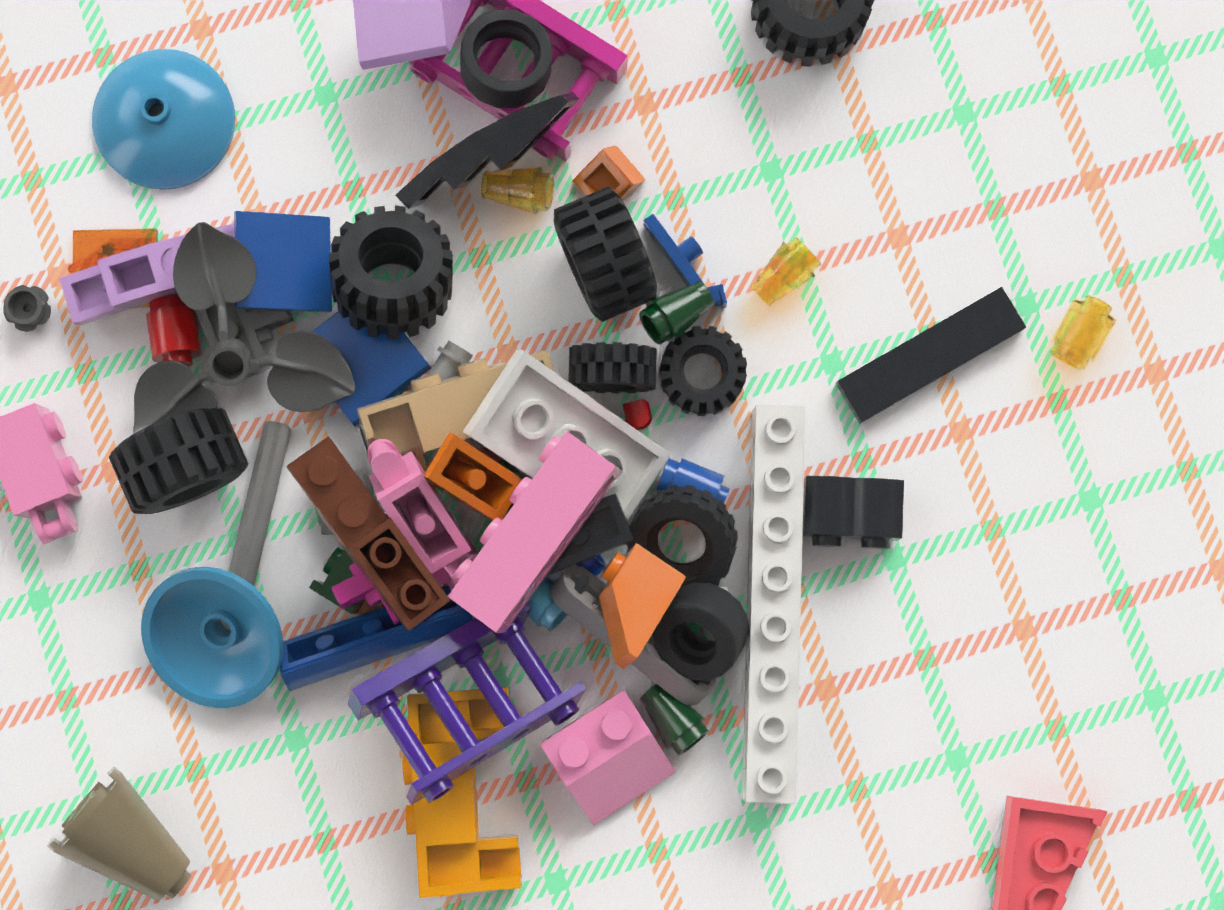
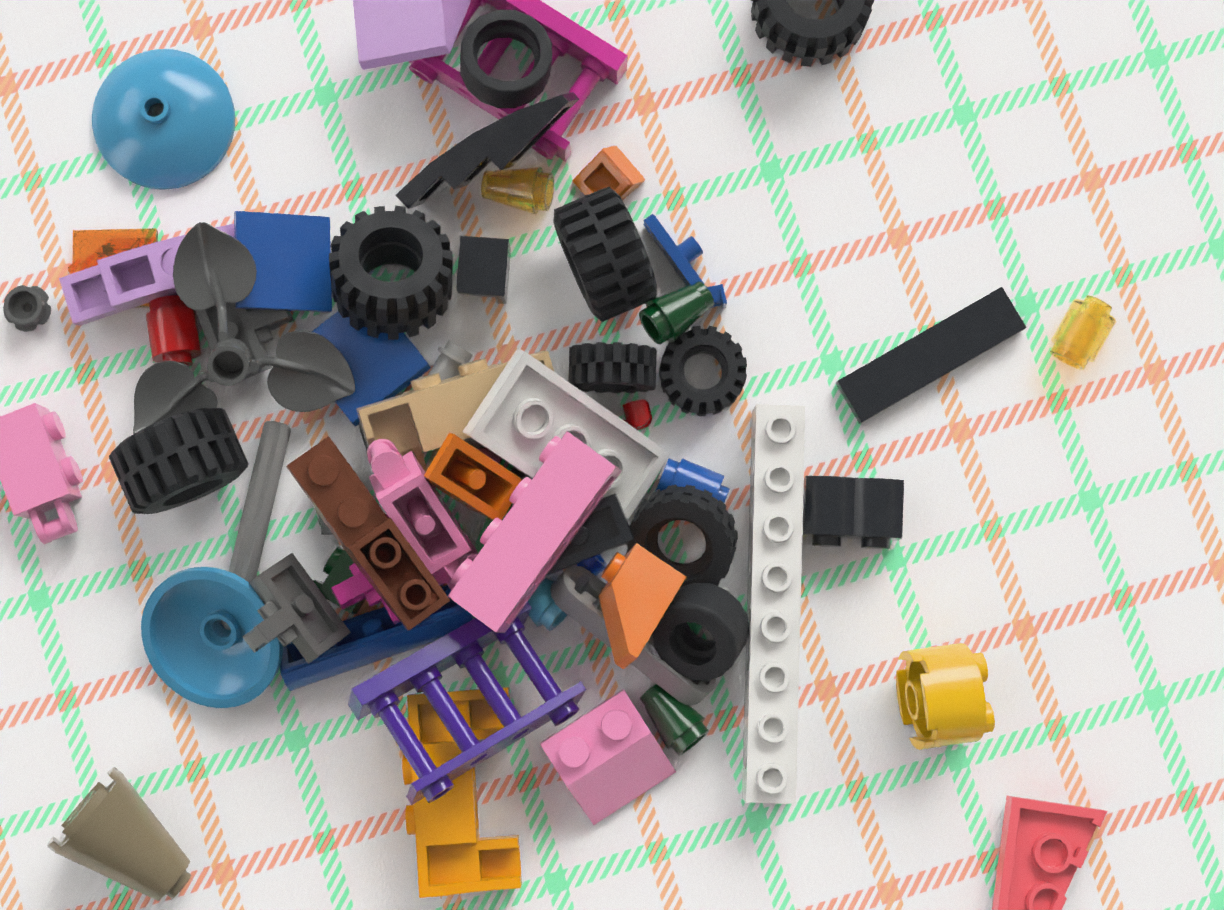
clear yellow cone [750,236,821,307] -> none
none -> dark grey hinge [242,553,351,664]
none -> black panel [456,236,511,304]
none -> yellow brick [896,643,995,750]

